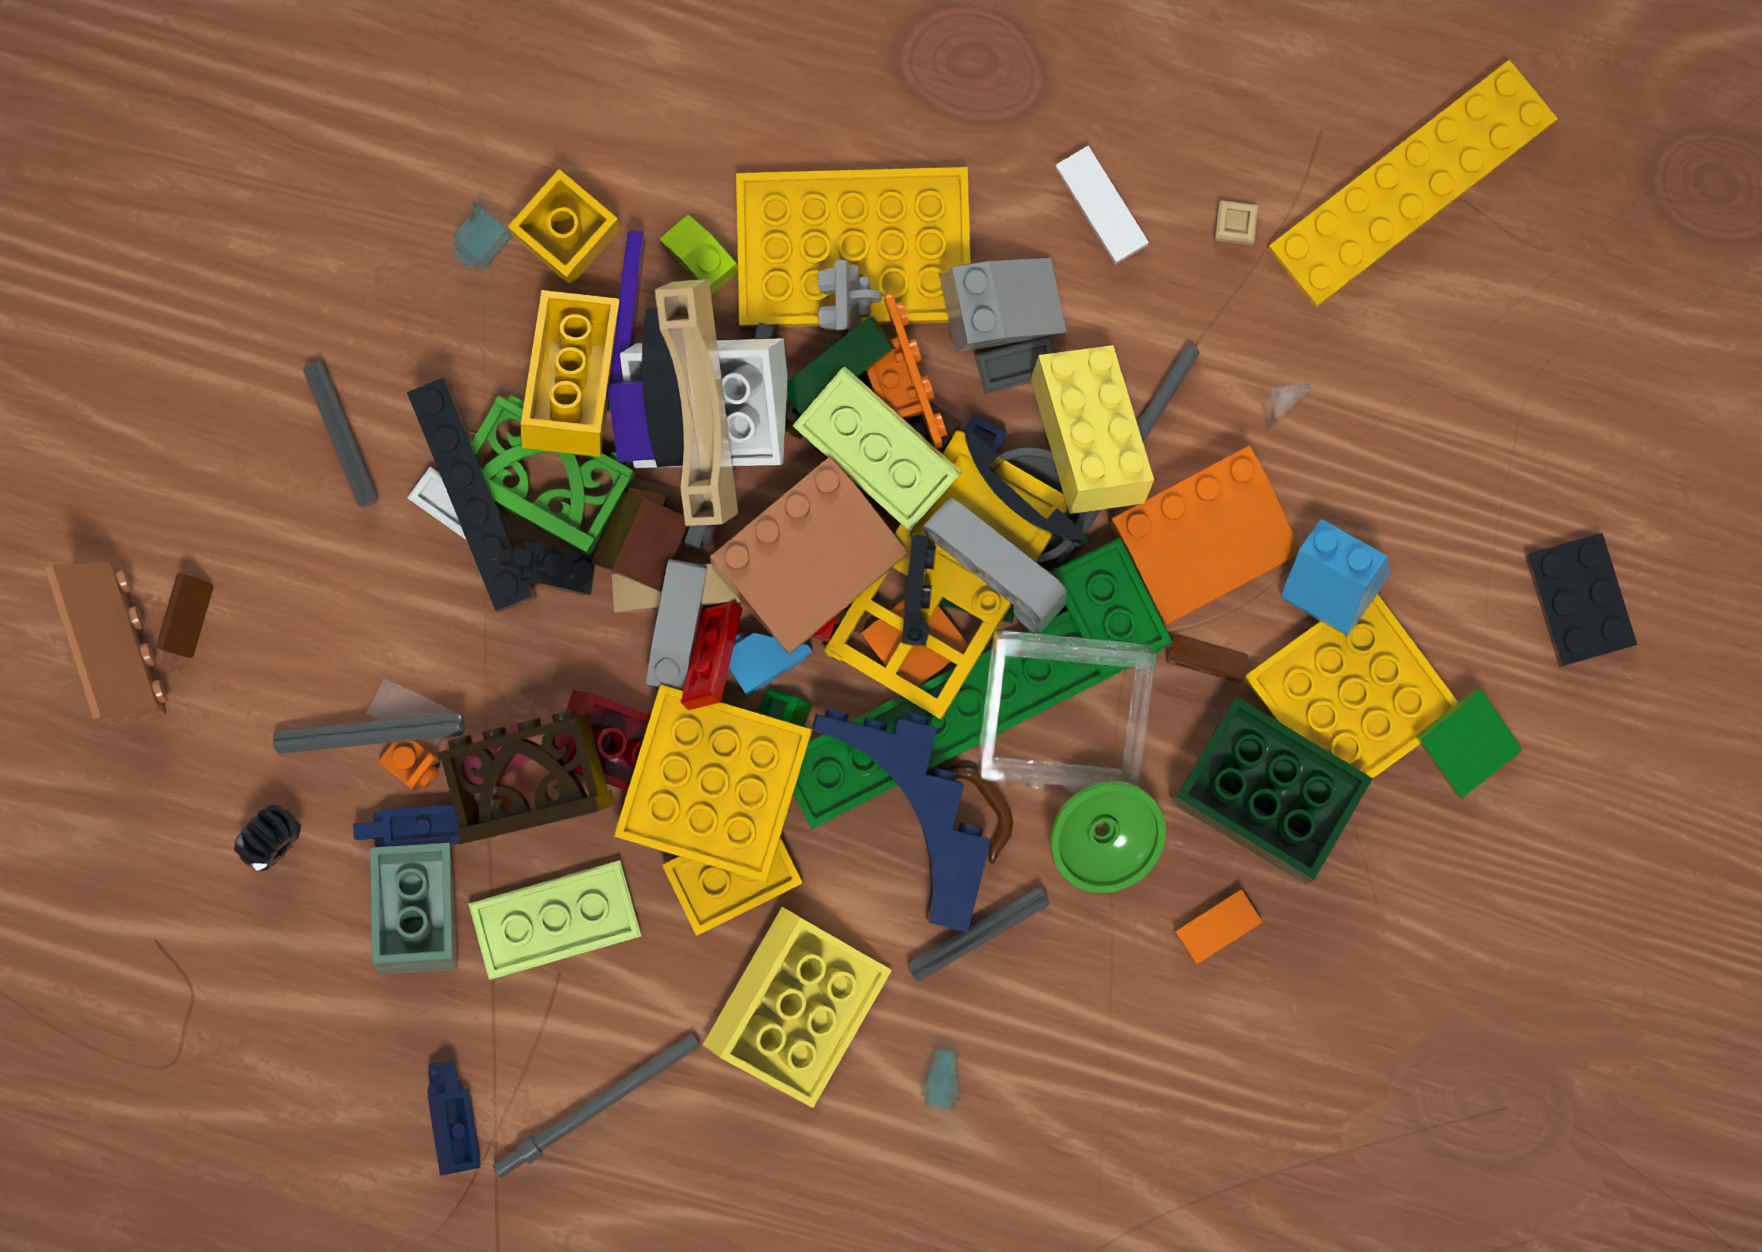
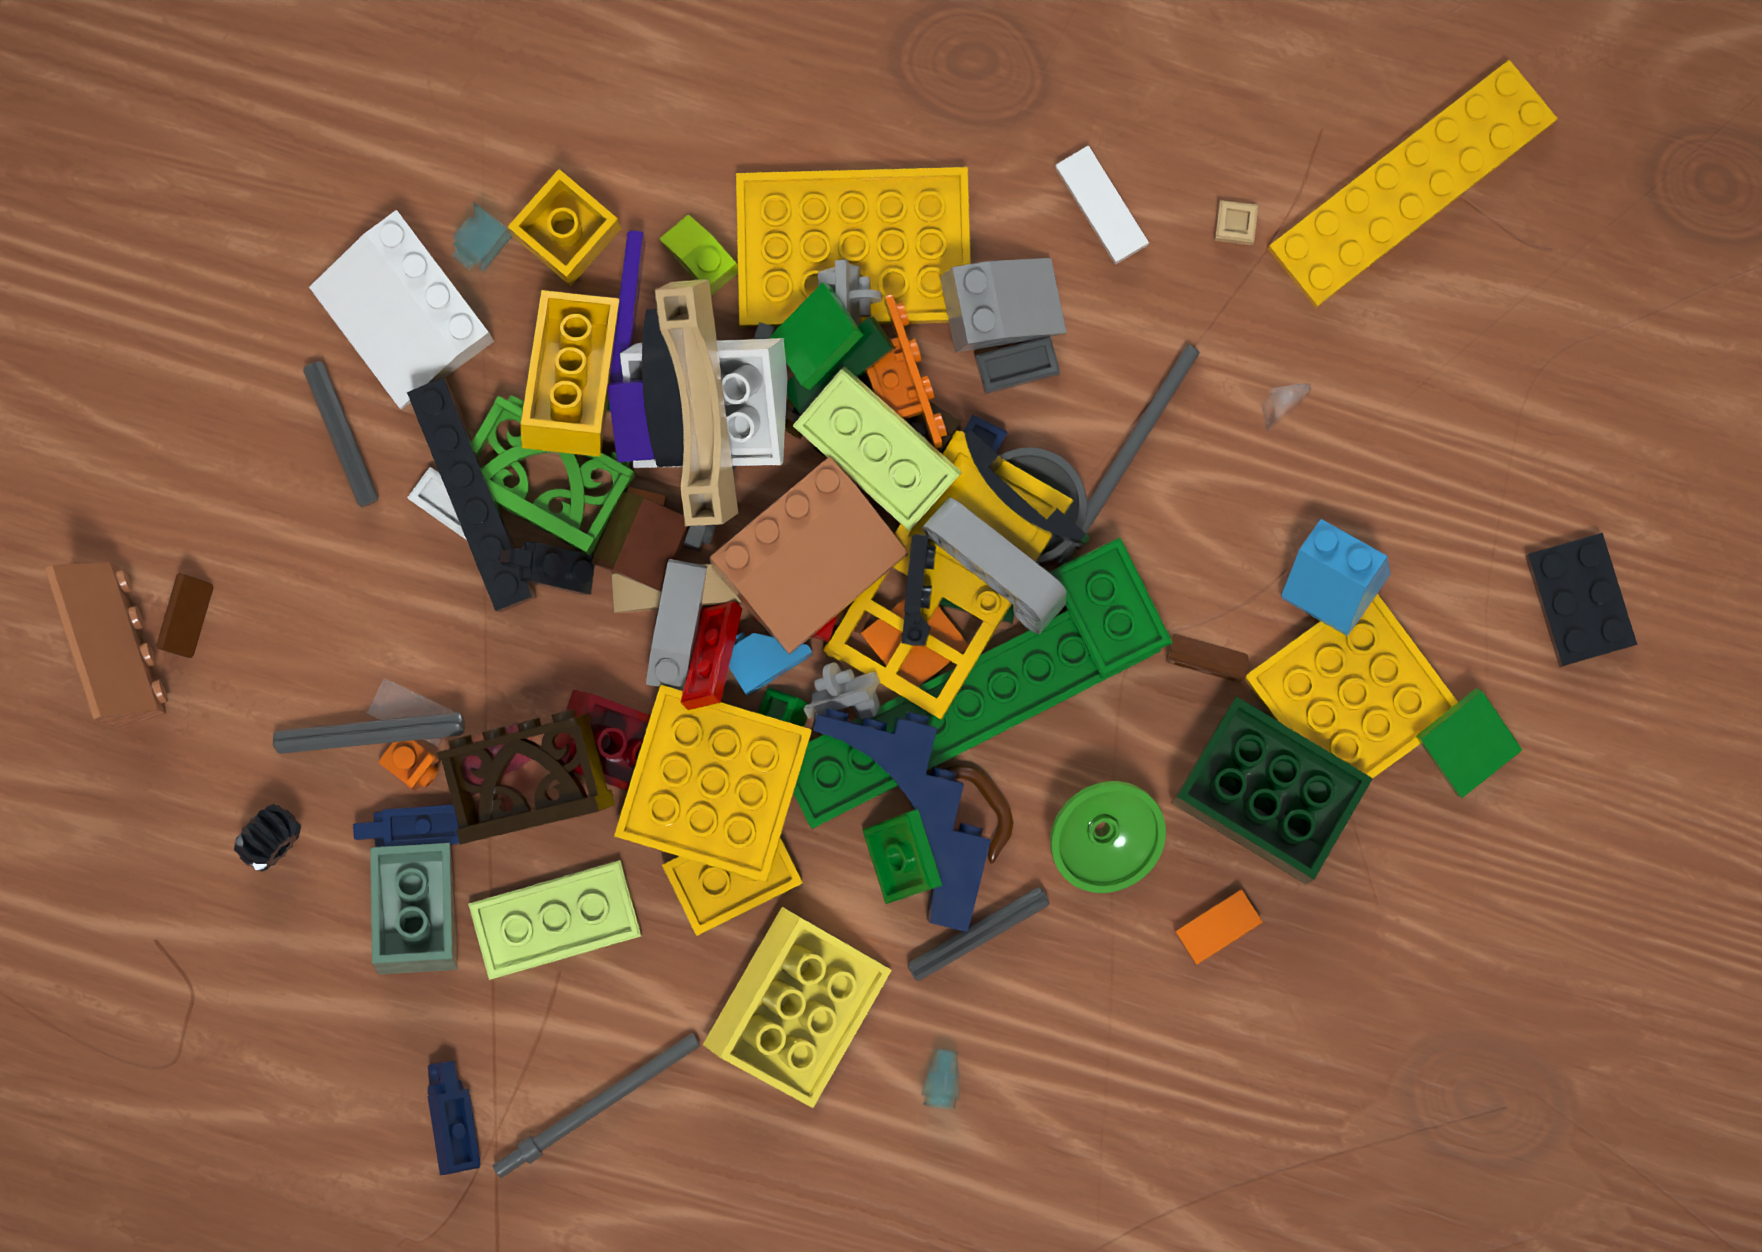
clear window [977,630,1156,792] -> none
light yellow brick [1030,345,1154,514] -> none
orange slope [1109,445,1300,626] -> none
none -> white slope [309,210,494,410]
none -> green tile [770,282,863,390]
none -> light grey hips [804,663,880,720]
none -> green tile [862,809,942,904]

